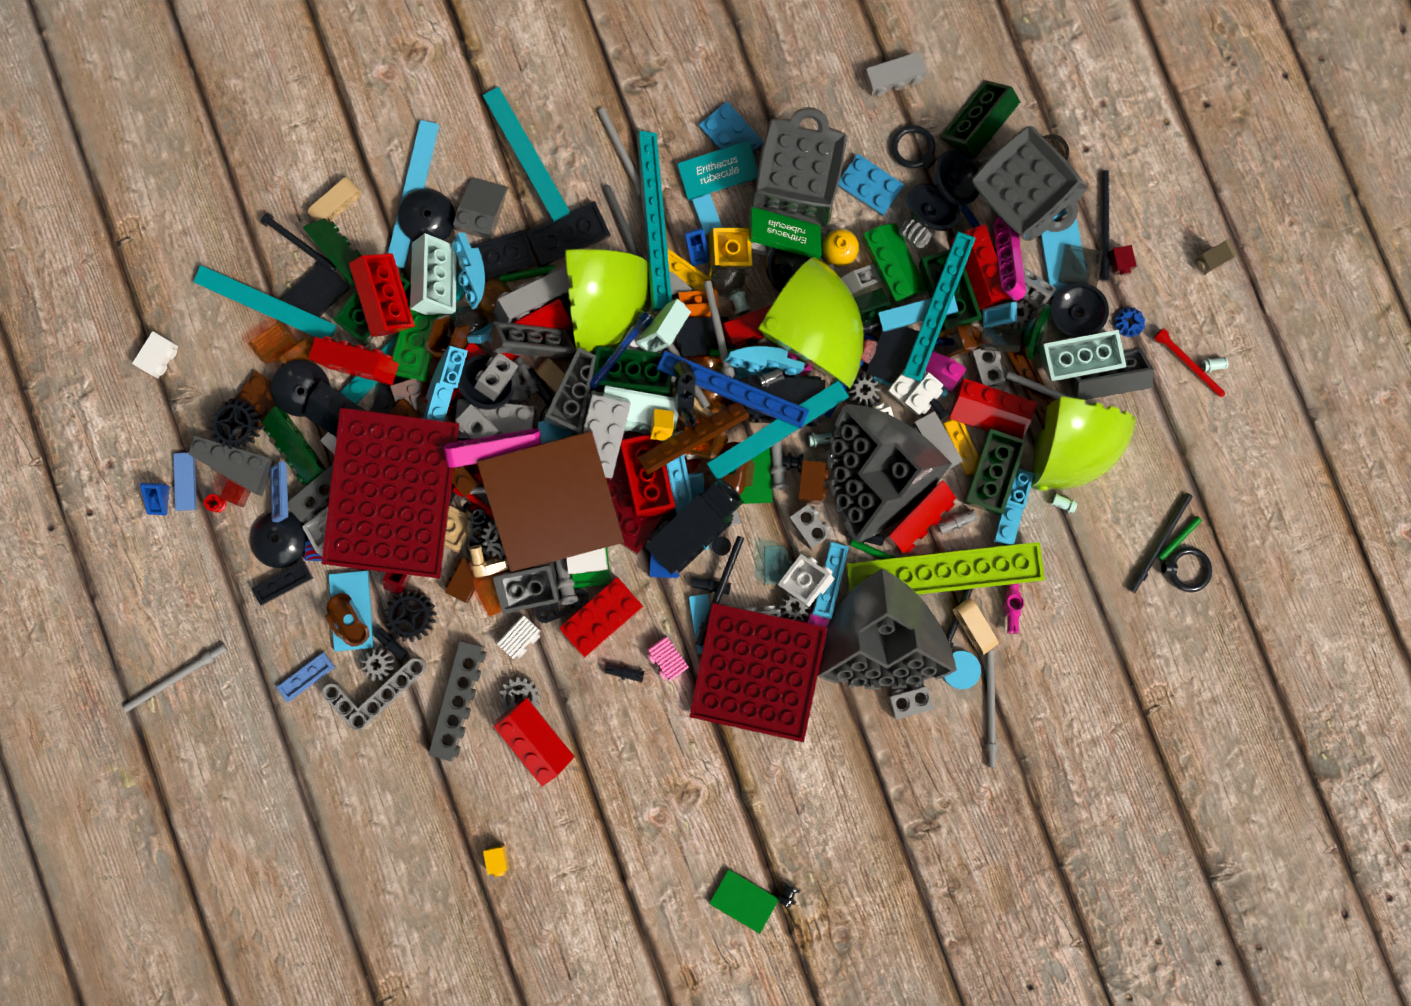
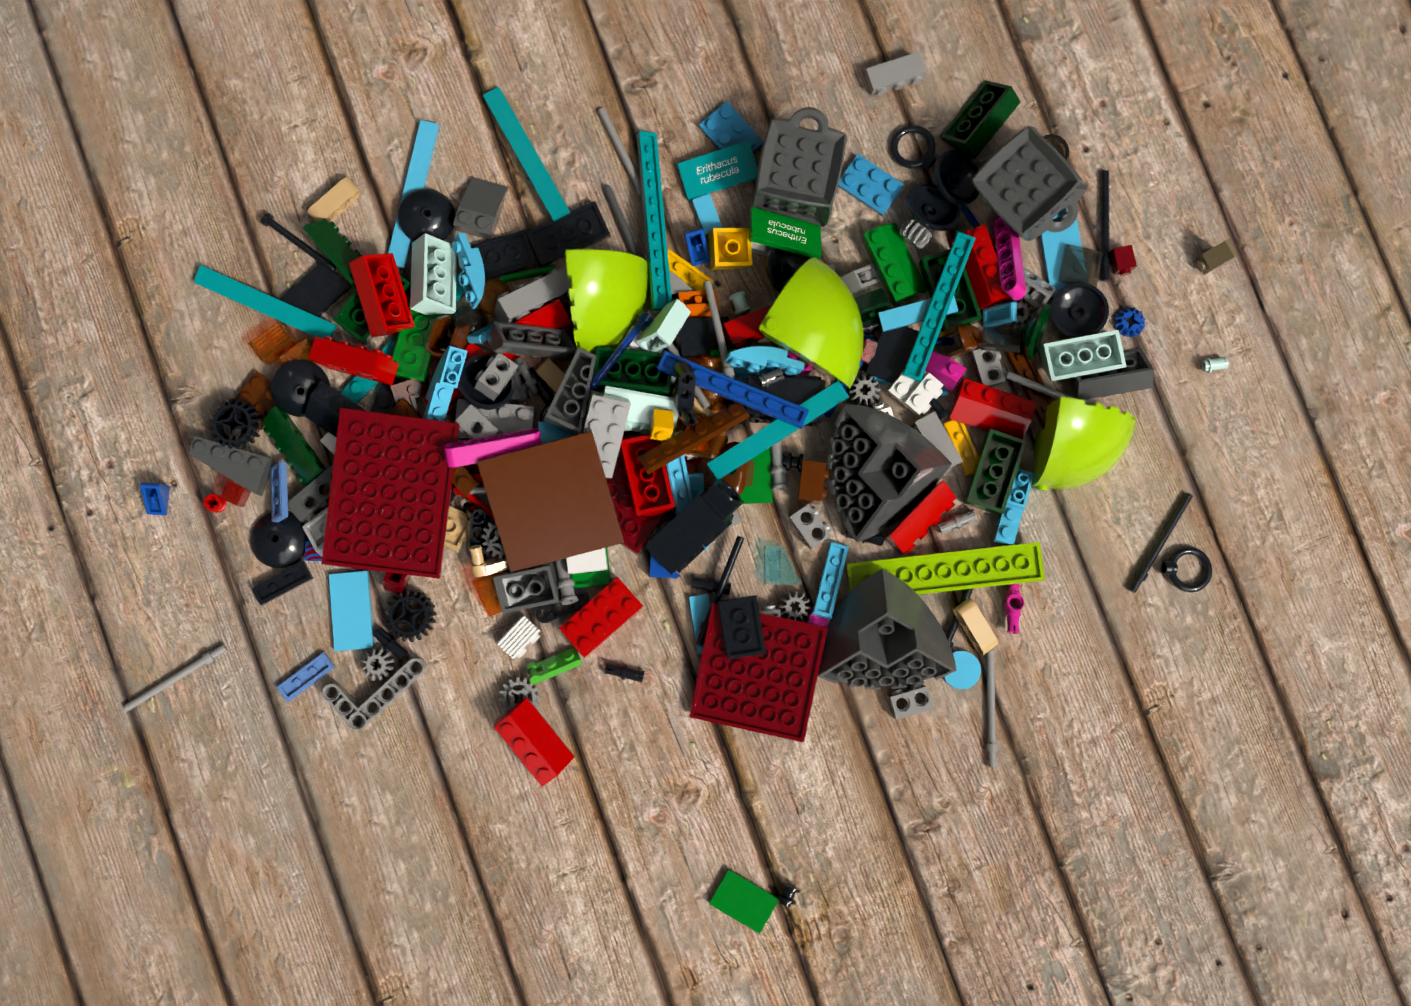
white brick [132,331,179,378] -> none
medium blue tile [173,453,197,511] -> none
reddish brown piece [325,593,370,647] -> none
dark grey brick [428,641,486,761] -> none
reddish brown slope [445,558,477,603] -> none
yellow brick [483,845,509,877] -> none
bright pink brick [647,636,689,681] -> none
clear smoke cylinder [708,265,746,297] -> none
black tile [712,536,731,556] -> none
white plate [778,554,834,607] -> none
light aqua pin [808,432,833,448] -> none
yellow cylinder [821,229,859,267] -> none
green bar [850,539,896,560] -> none
light aqua pin [1051,494,1078,513] -> none
red piece [1153,328,1225,397] -> none
green bar [1157,516,1202,561] -> none
none -> bright green plate [526,647,582,684]
none -> black tile [718,595,767,659]

